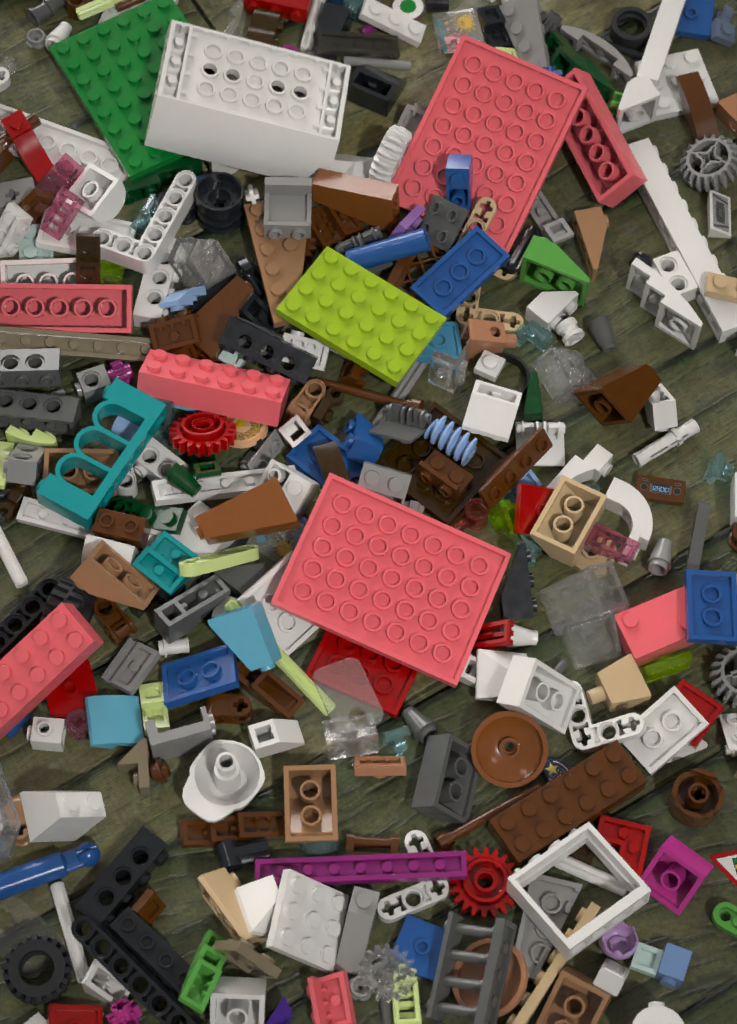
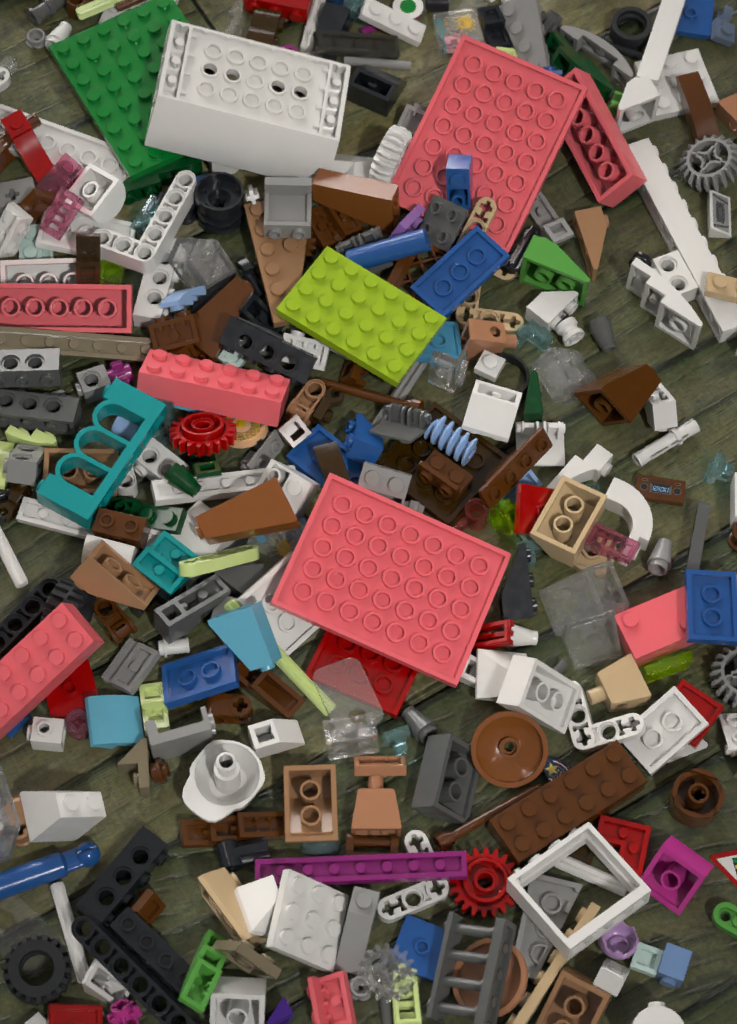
none -> nougat torso [351,775,401,837]

